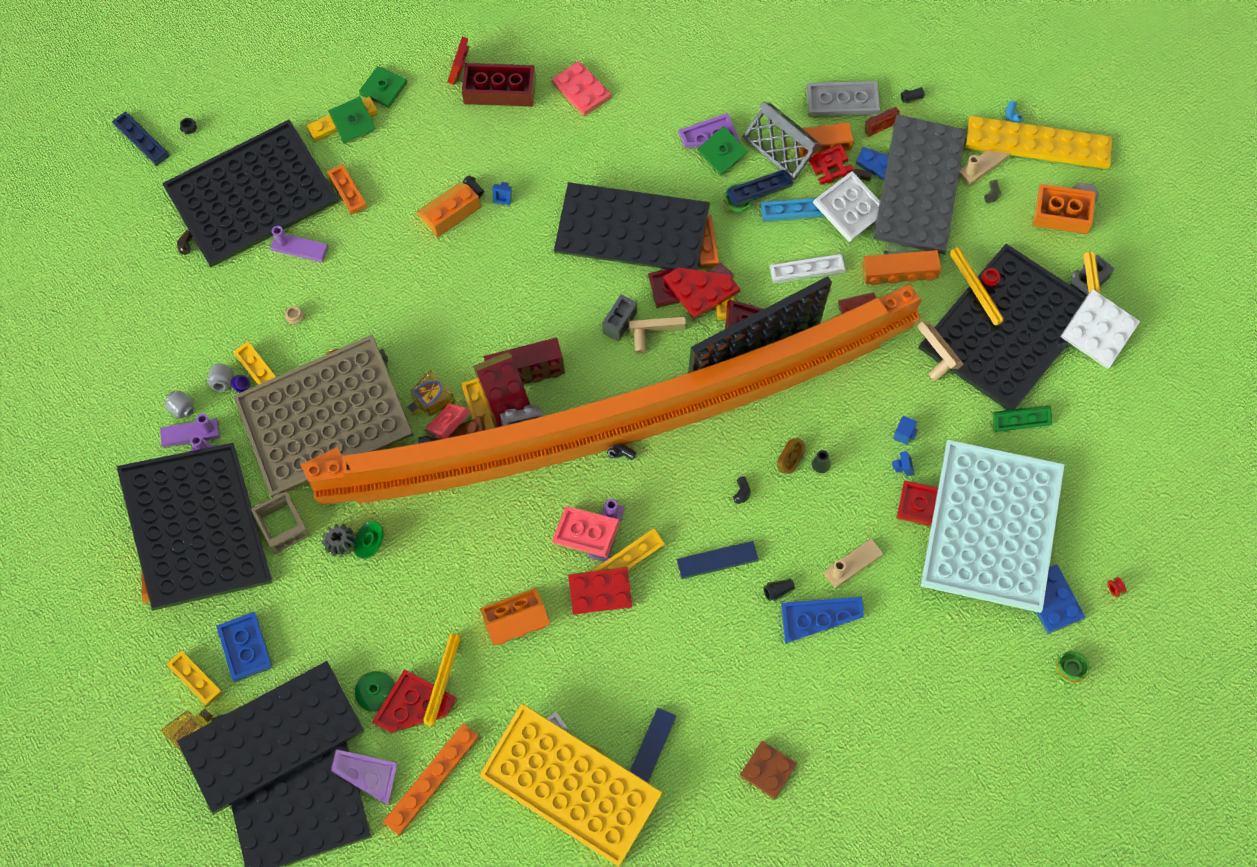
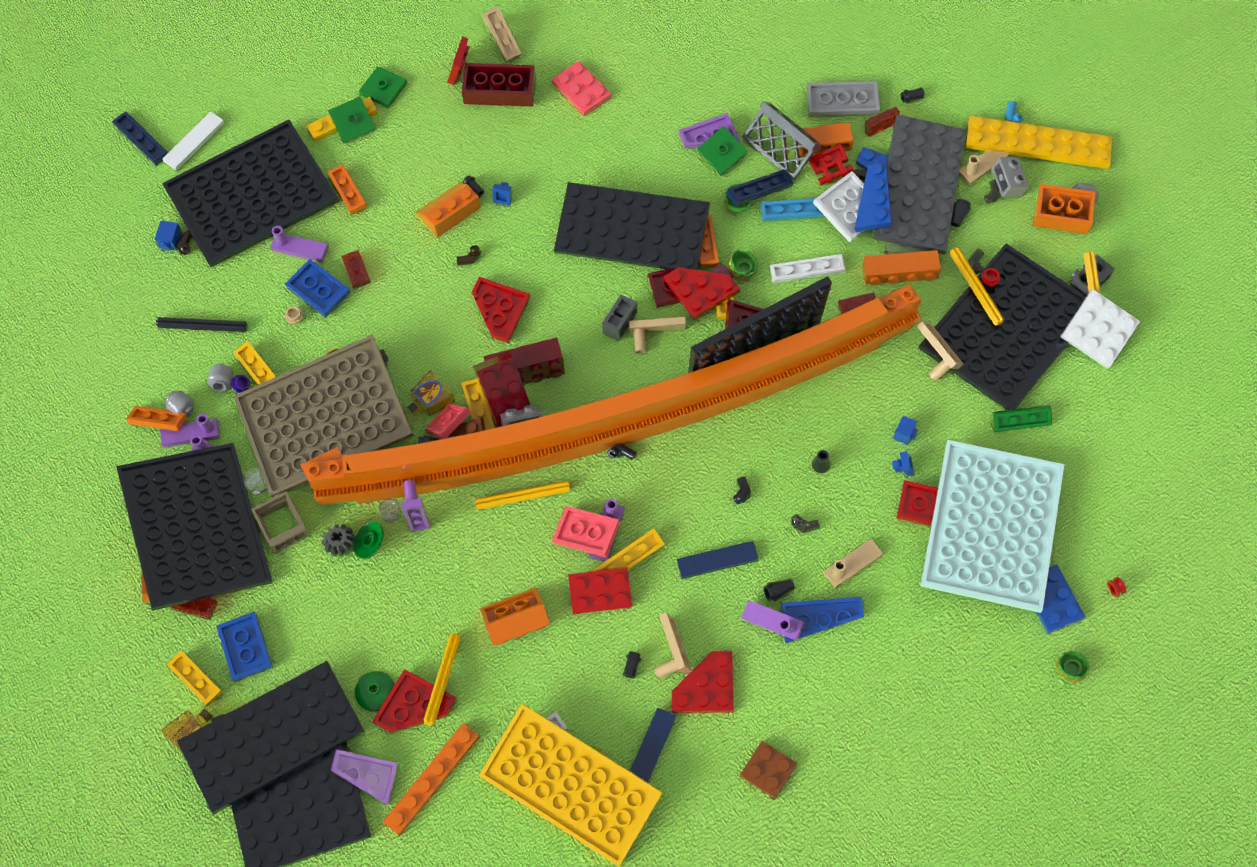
black plate [180,118,197,134] -> none
pearl gold plate [777,439,805,474] -> none
none -> orange plate [126,406,187,431]
none -> blue brick [155,221,183,251]
none -> black axle [156,317,248,332]
none -> white tile [163,111,225,171]
none -> clear red plate [172,598,218,620]
none -> clear plate [244,467,268,495]
none -> blue plate [285,259,351,318]
none -> clear red plate [341,250,371,289]
none -> clear wheel [379,499,401,524]
none -> medium lavender piece [401,480,430,532]
none -> dark brown arm [457,245,481,266]
none -> red plate [472,277,530,343]
none -> yellow axle [475,481,570,510]
none -> tan piece [482,6,522,62]
none -> black pin [623,651,642,679]
none -> tan piece [654,612,692,679]
none -> red plate [672,651,734,713]
none -> bright green hair [729,250,759,279]
none -> medium lavender piece [741,600,805,641]
none -> clear smoke arm [791,514,820,533]
none -> blue wing [854,162,892,232]
none -> black cone [951,199,971,227]
none -> clear smoke arm [968,249,984,274]
none -> light grey brick [991,157,1029,198]

